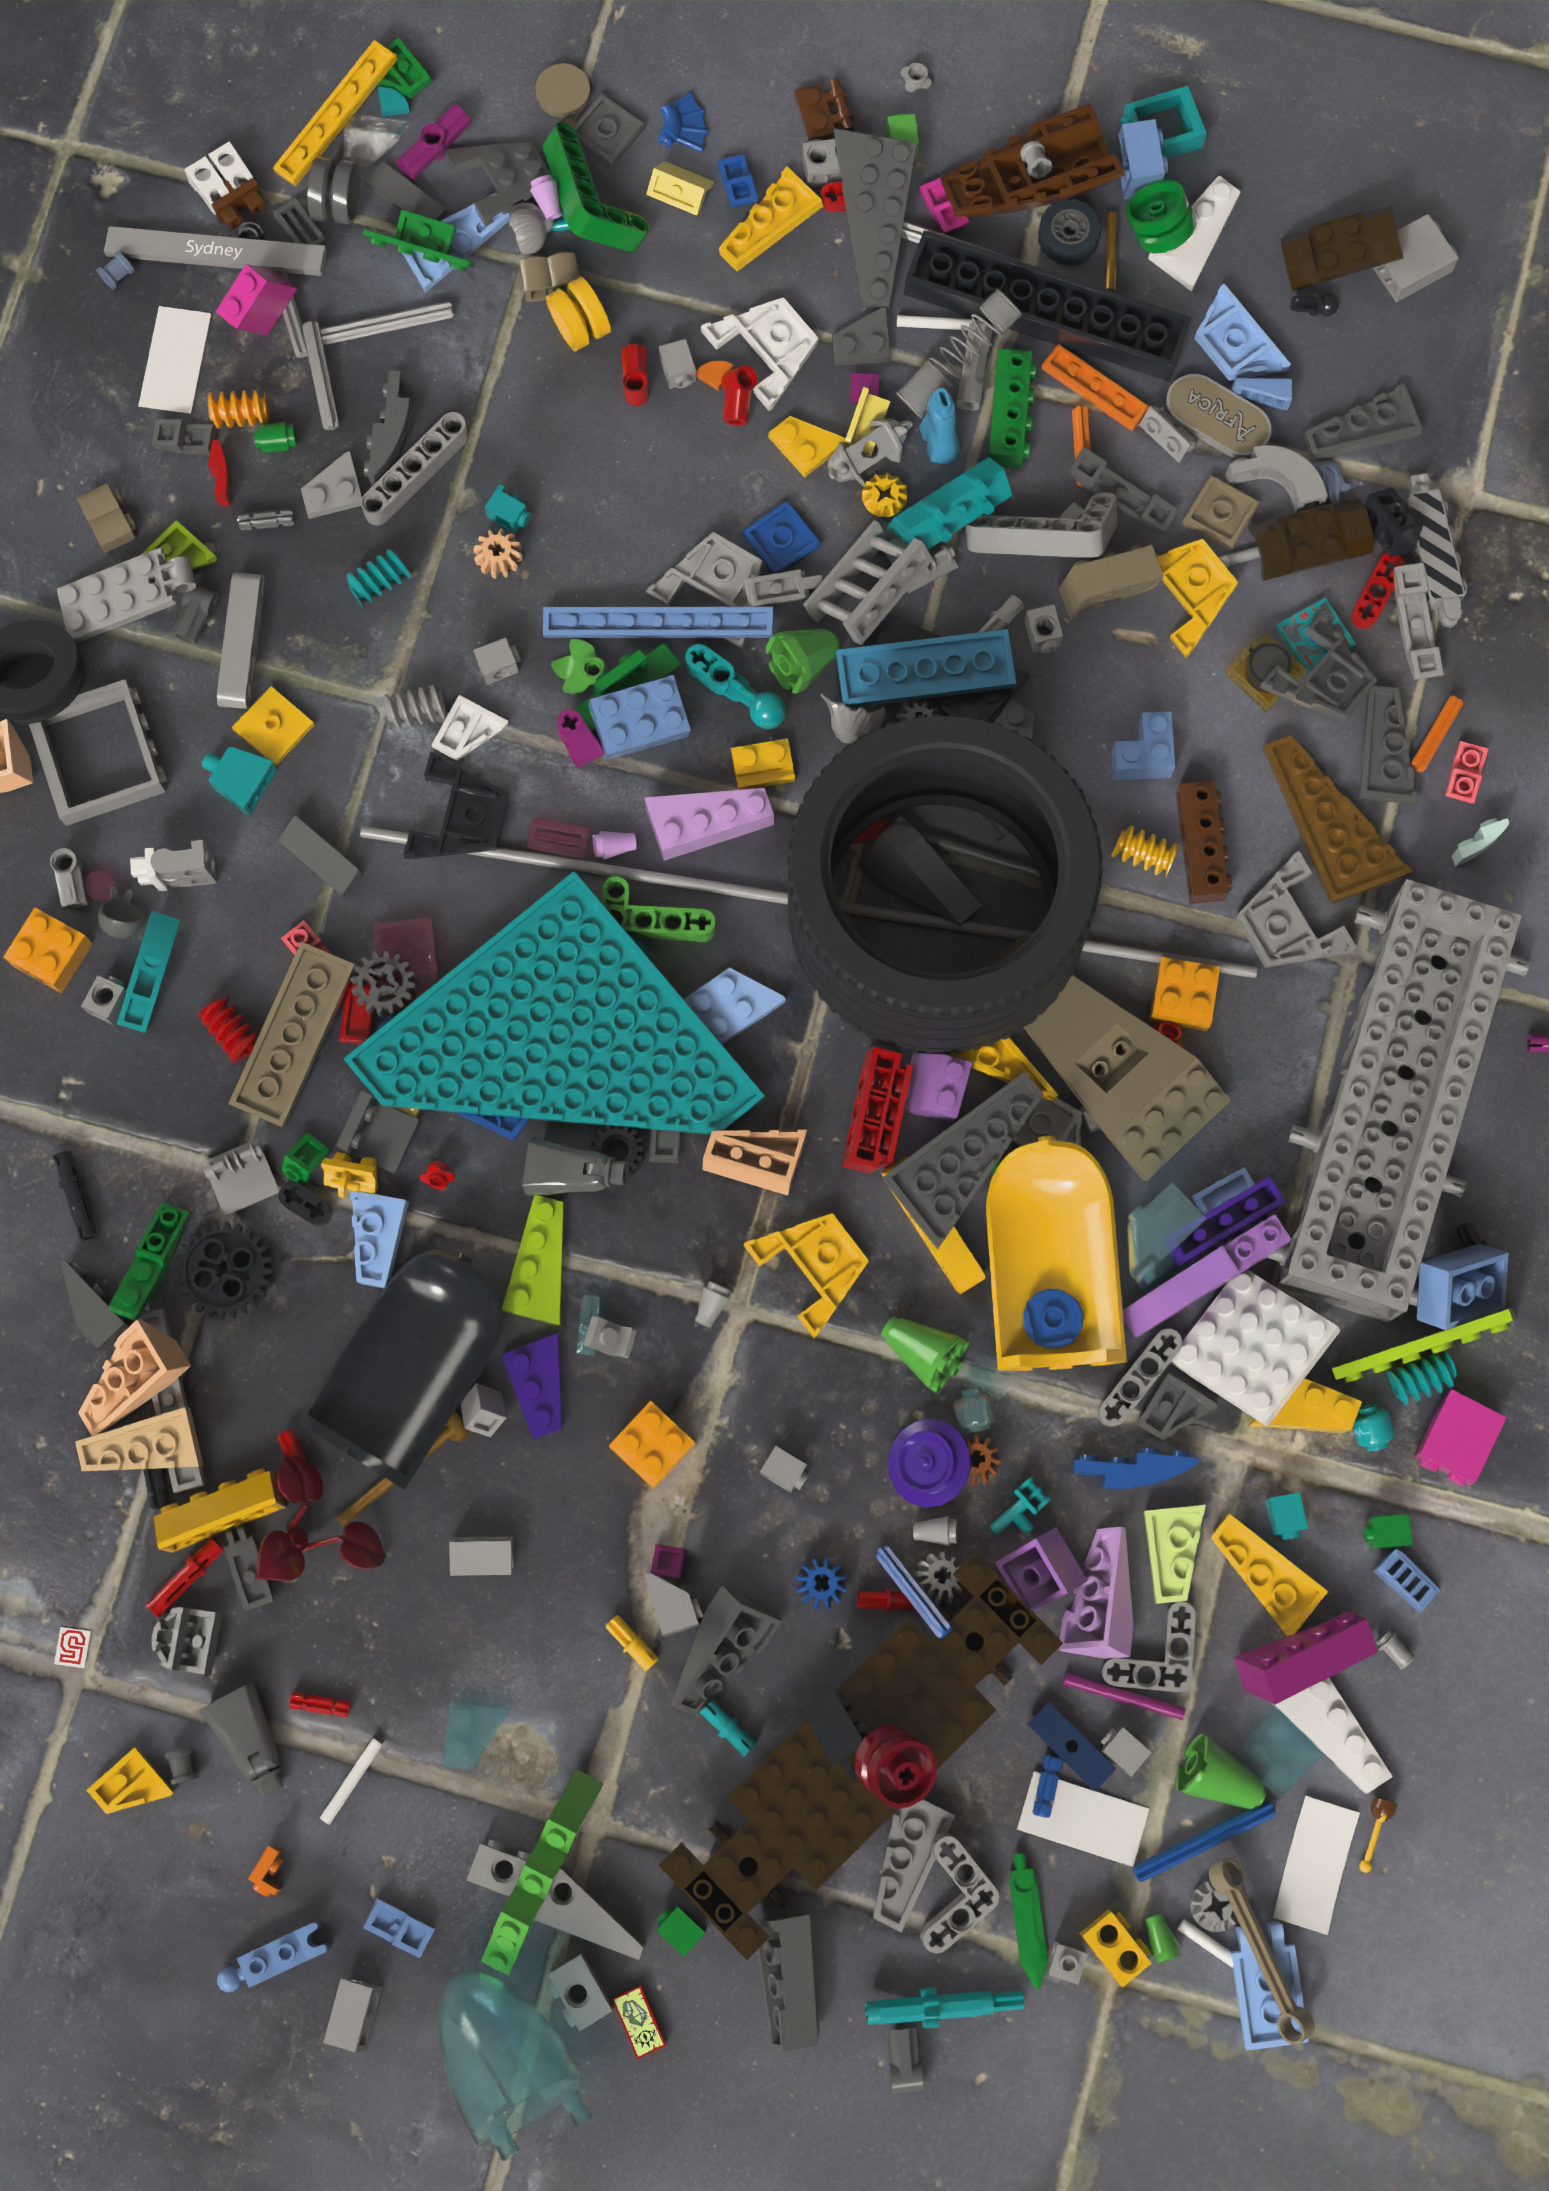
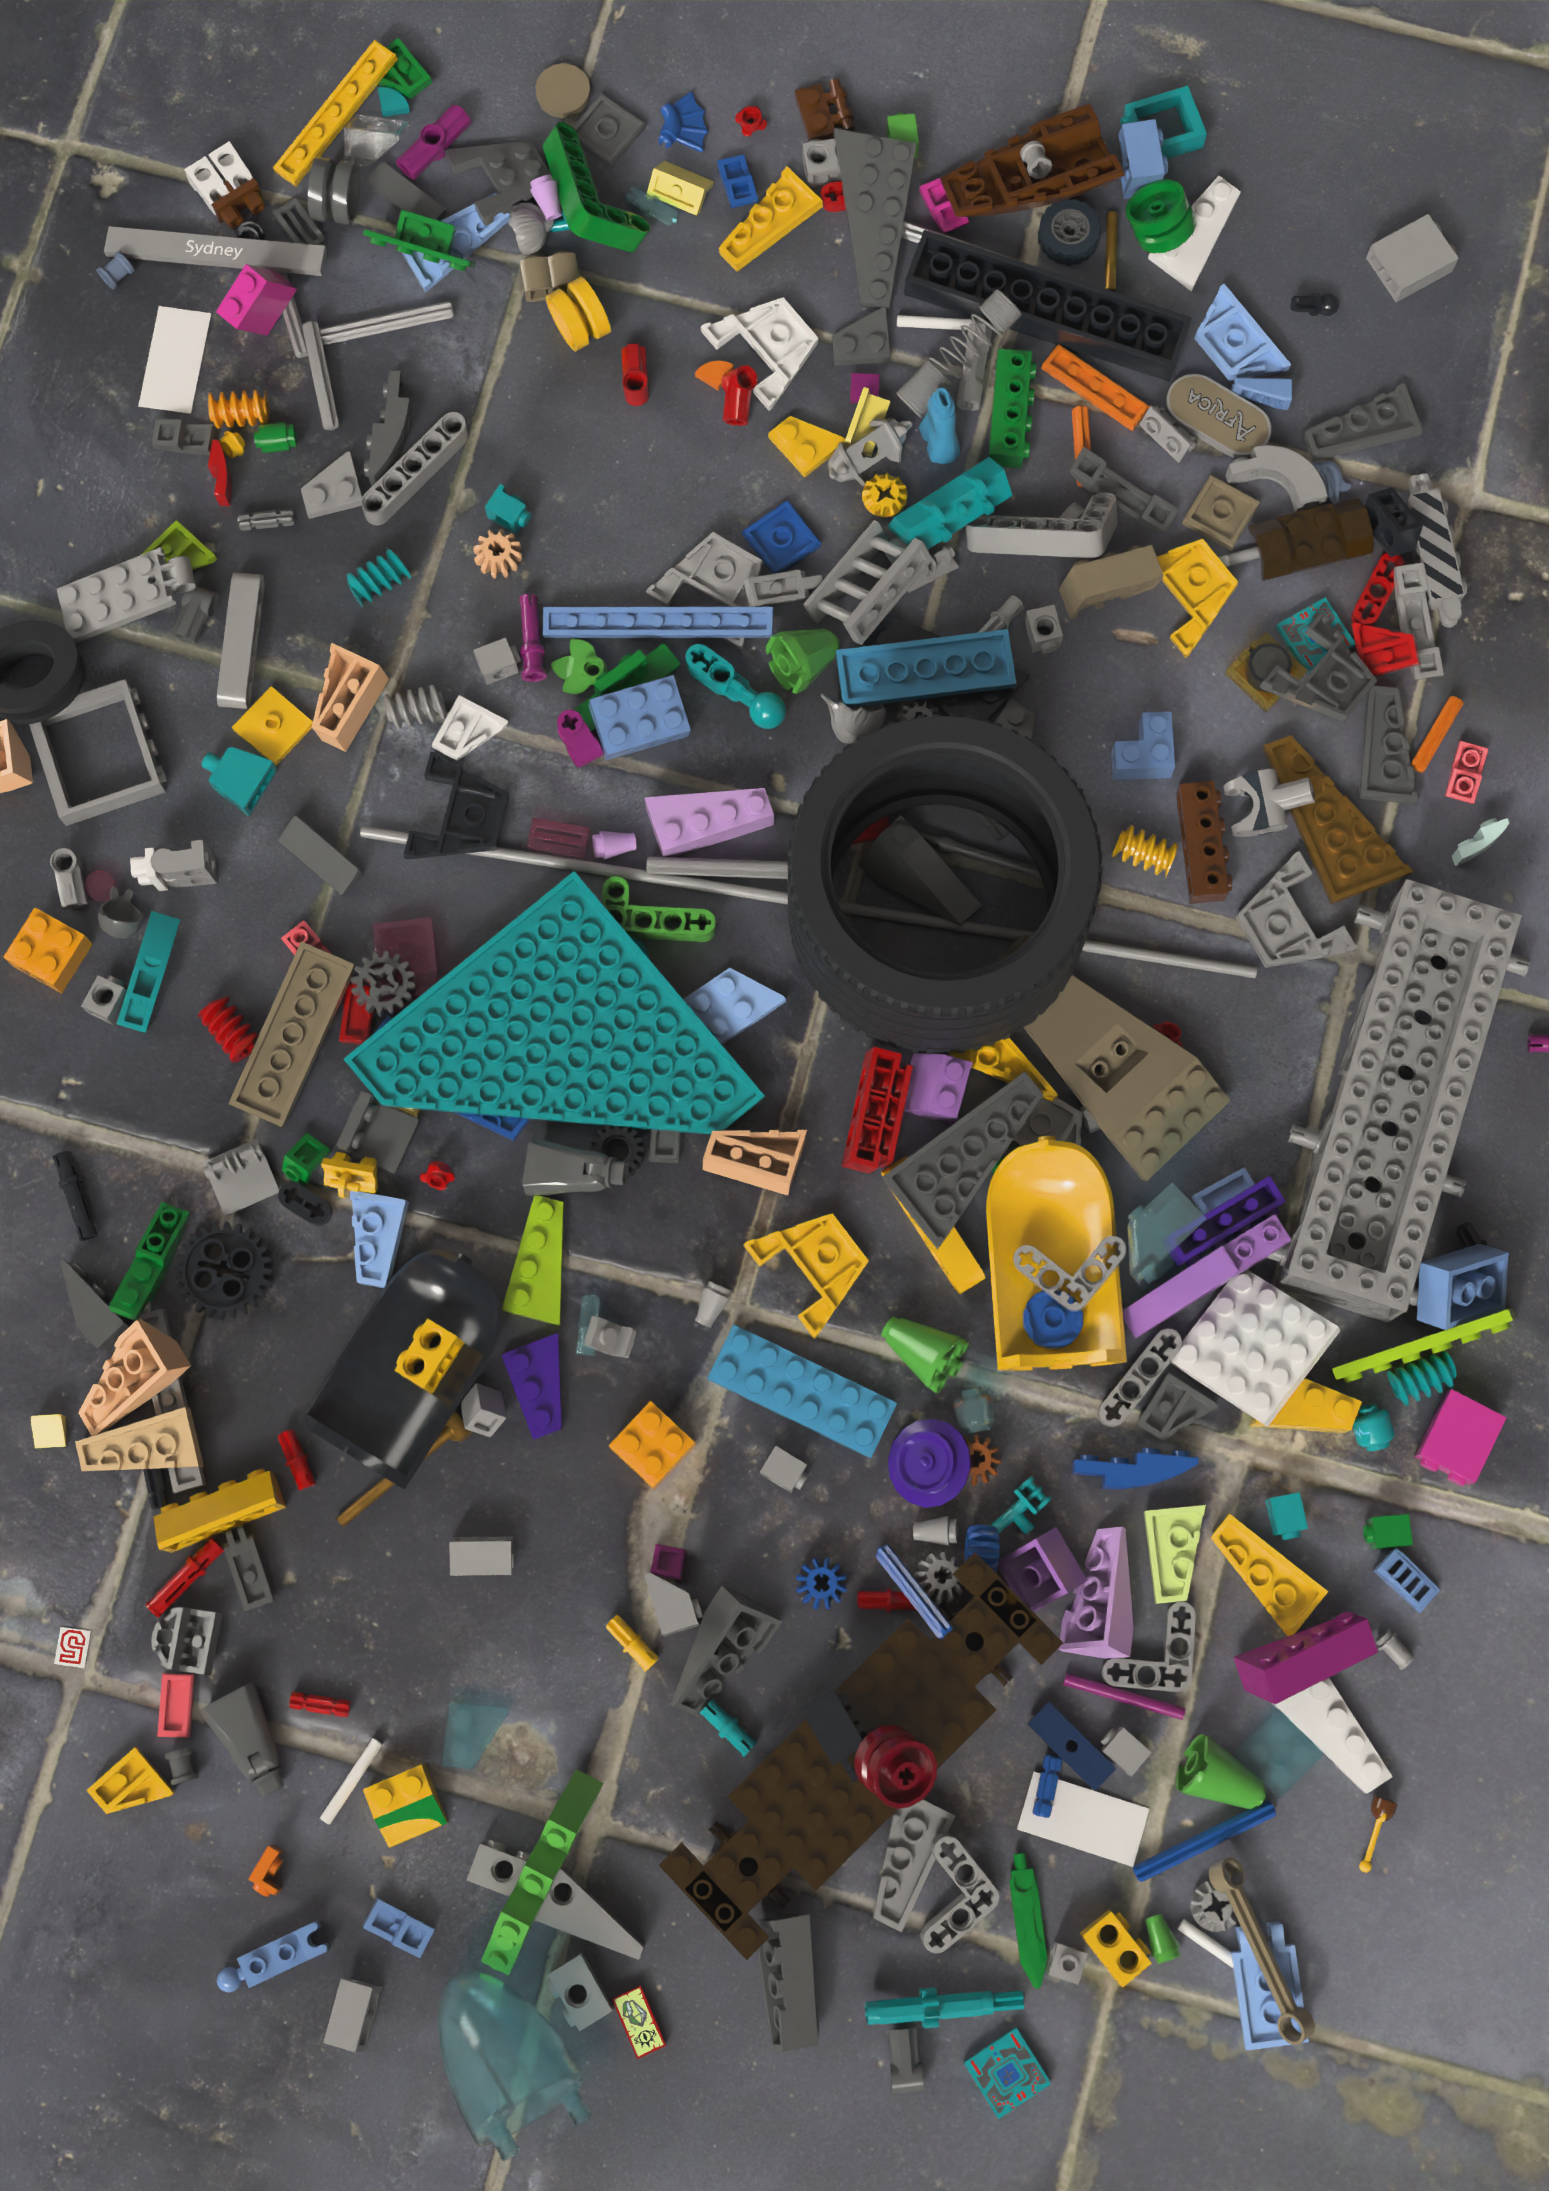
dark tan brick [76,483,136,553] -> none
dark red plant [257,1454,385,1581] -> none
green brick [656,1905,706,1957] -> none
light grey brick [659,339,696,389] -> none
yellow plate [731,738,795,790] -> none
light grey plate [901,63,931,93] -> none
light orange brick [1148,957,1220,1032] -> none
white sticker [1273,1796,1360,1935] -> none
dark brown piece [1281,205,1404,291] -> none
none -> light yellow slope [31,1414,67,1448]
none -> coral tile [157,1673,195,1738]
none -> yellow plate [219,431,245,458]
none -> light nougat wedge [312,643,389,752]
none -> yellow slope [363,1764,448,1848]
none -> yellow brick [395,1318,465,1394]
none -> magenta pin [519,594,547,682]
none -> clear light blue axle [625,186,679,226]
none -> light grey axle [646,857,788,879]
none -> dark azure plate [707,1324,897,1459]
none -> red plate [735,106,767,137]
none -> tile [963,2027,1051,2119]
none -> blue gear [964,1524,1000,1573]
none -> light grey beam [1013,1236,1126,1312]
none -> light grey connector [1223,769,1316,837]
none -> red wing [1352,622,1421,676]

